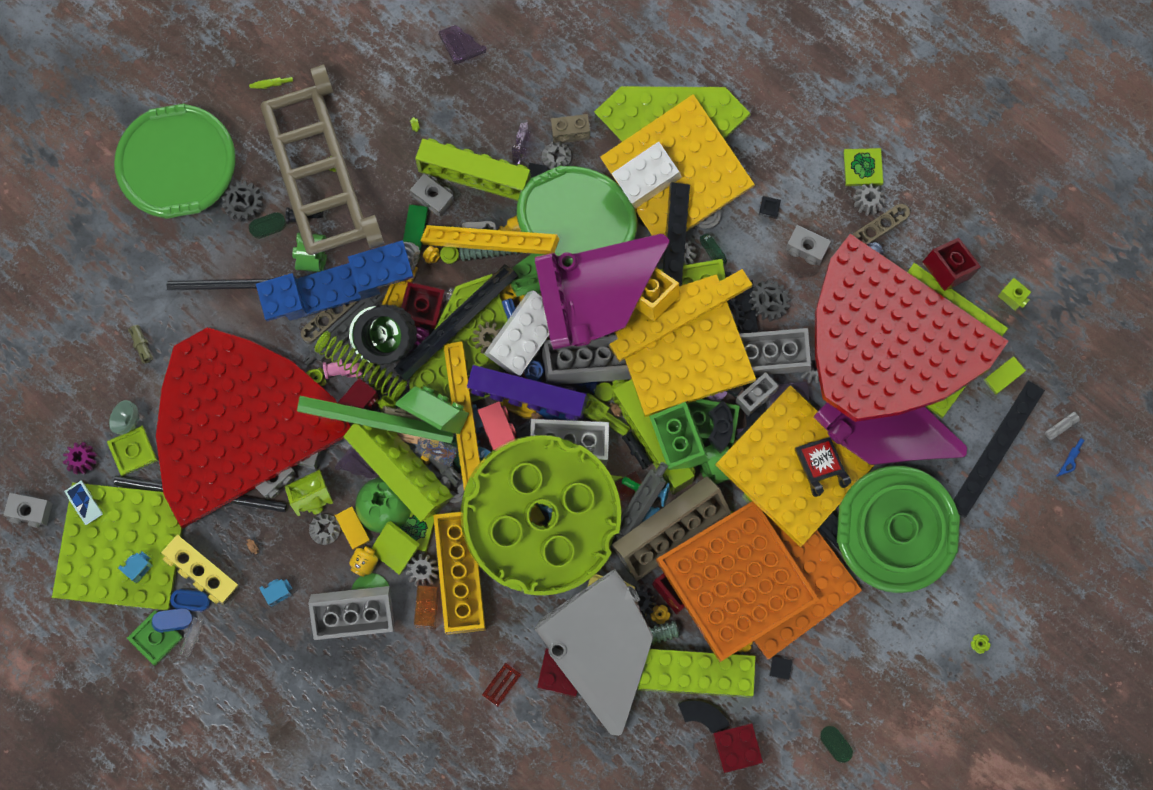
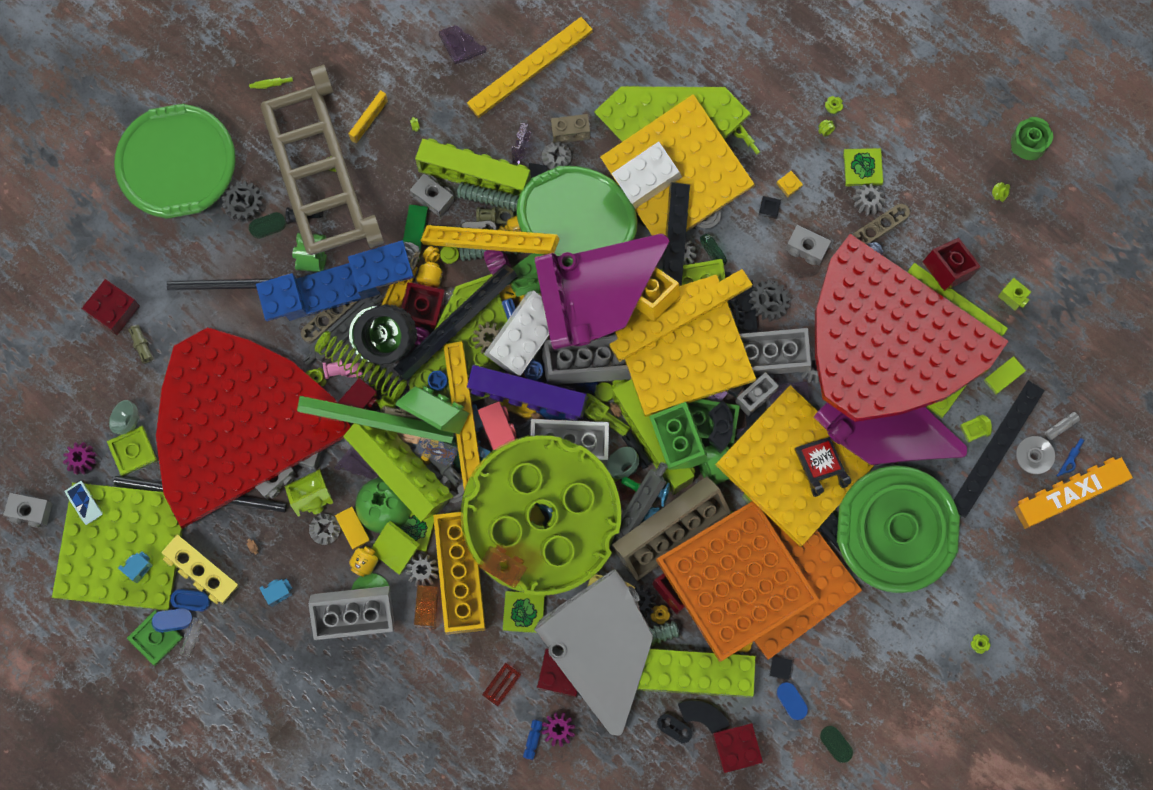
none -> dark red brick [81,279,140,336]
none -> yellow tile [348,90,388,143]
none -> yellow head [416,262,443,288]
none -> blue wheel [428,371,447,391]
none -> sand green piece [457,182,519,211]
none -> yellow plate [467,17,593,118]
none -> olive connector [476,207,514,227]
none -> clear orange brick [478,545,527,588]
none -> magenta gear [484,250,511,275]
none -> lime tile [503,591,545,633]
none -> blue axle [523,720,543,760]
none -> magenta gear [542,713,575,747]
none -> sand green piece [606,447,639,479]
none -> black beam [657,714,692,744]
none -> lime hand [734,125,760,155]
none -> yellow plate [776,171,803,197]
none -> blue tile [776,682,808,720]
none -> lime plate [818,120,836,137]
none -> lime plate [825,96,843,114]
none -> lime tile [960,415,992,443]
none -> lime plate [992,182,1010,202]
none -> bright green brick [1011,117,1053,160]
none -> light orange brick [1014,457,1133,529]
none -> light grey dish [1016,436,1055,475]

